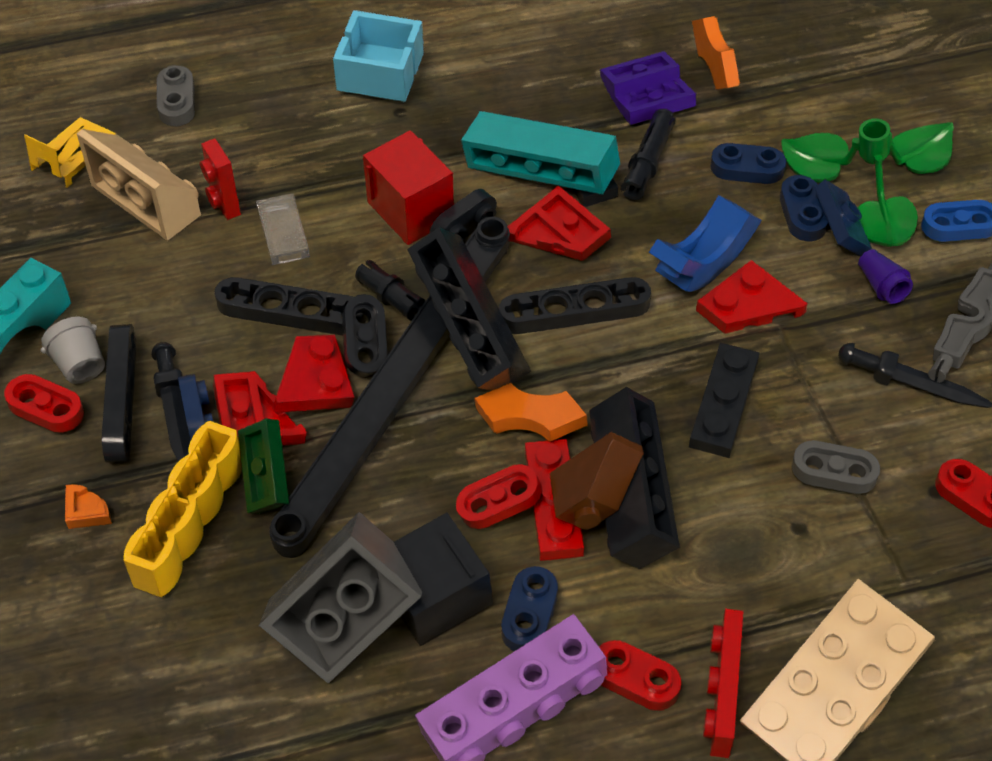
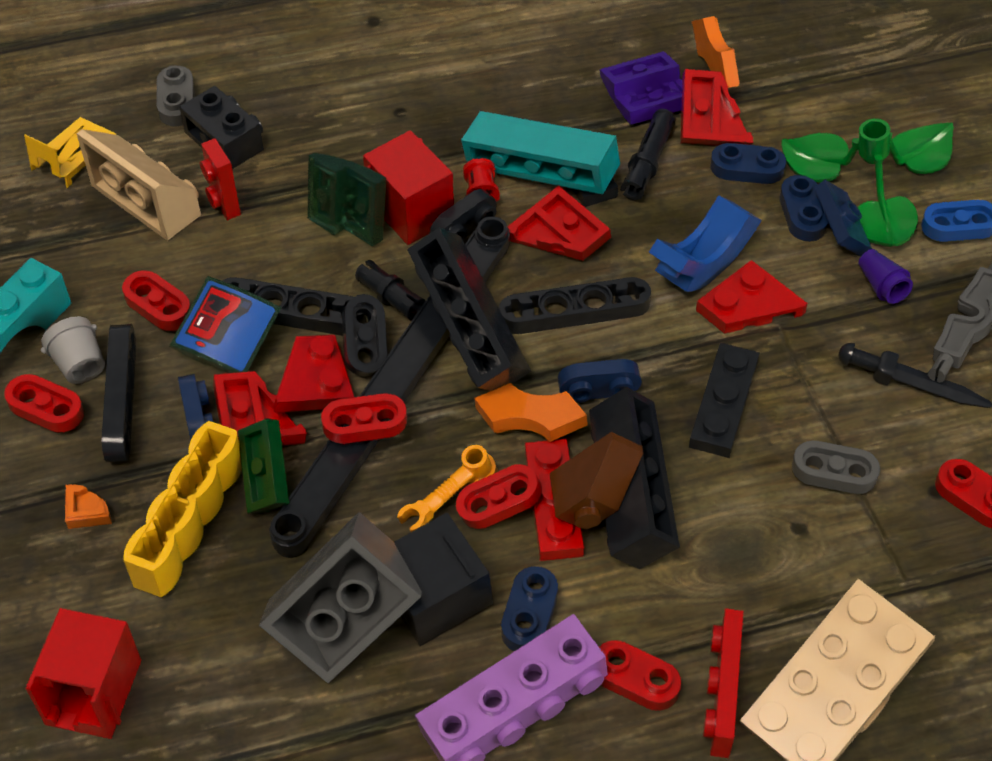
black sword [151,342,191,462] -> none
clear tile [256,193,310,265] -> none
medium azure piece [333,10,424,102] -> none
none -> red piece [26,608,142,739]
none -> red plate [122,270,192,331]
none -> slope [169,276,281,373]
none -> black brick [179,85,264,169]
none -> clear green slope [307,153,387,246]
none -> red plate [321,393,407,444]
none -> light orange brick [397,445,498,532]
none -> red bush [463,158,500,202]
none -> dark blue plate [557,359,642,403]
none -> red wing [680,69,753,146]

